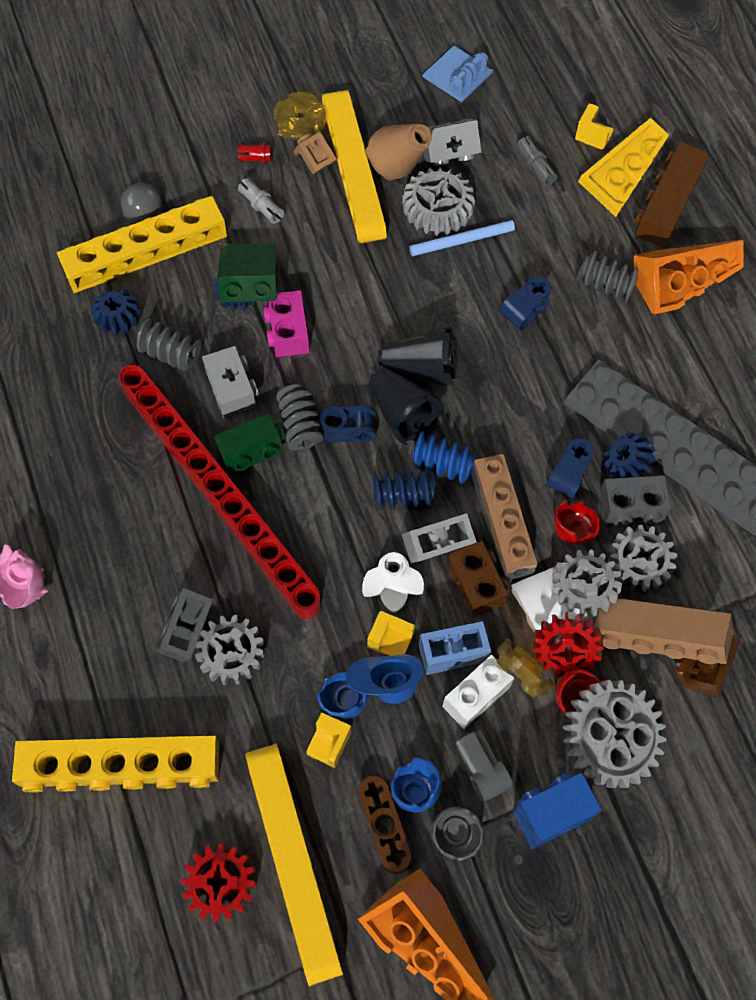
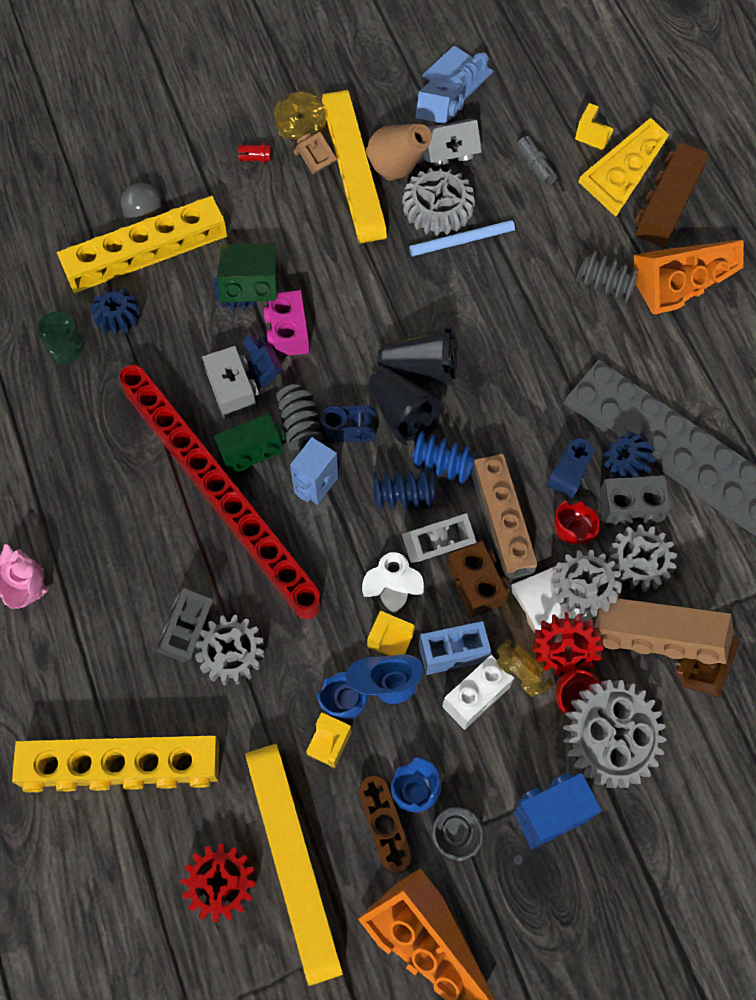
dark grey piece [137,318,201,371] -> none
light grey pin [238,178,284,224] -> none
dark grey piece [455,730,513,803] -> none
dark blue piece [499,276,551,330] -> none
none -> clear green wheel [37,311,84,364]
none -> dark blue plate [242,335,283,387]
none -> medium blue brick [290,437,338,505]
none -> medium blue brick [416,79,465,124]

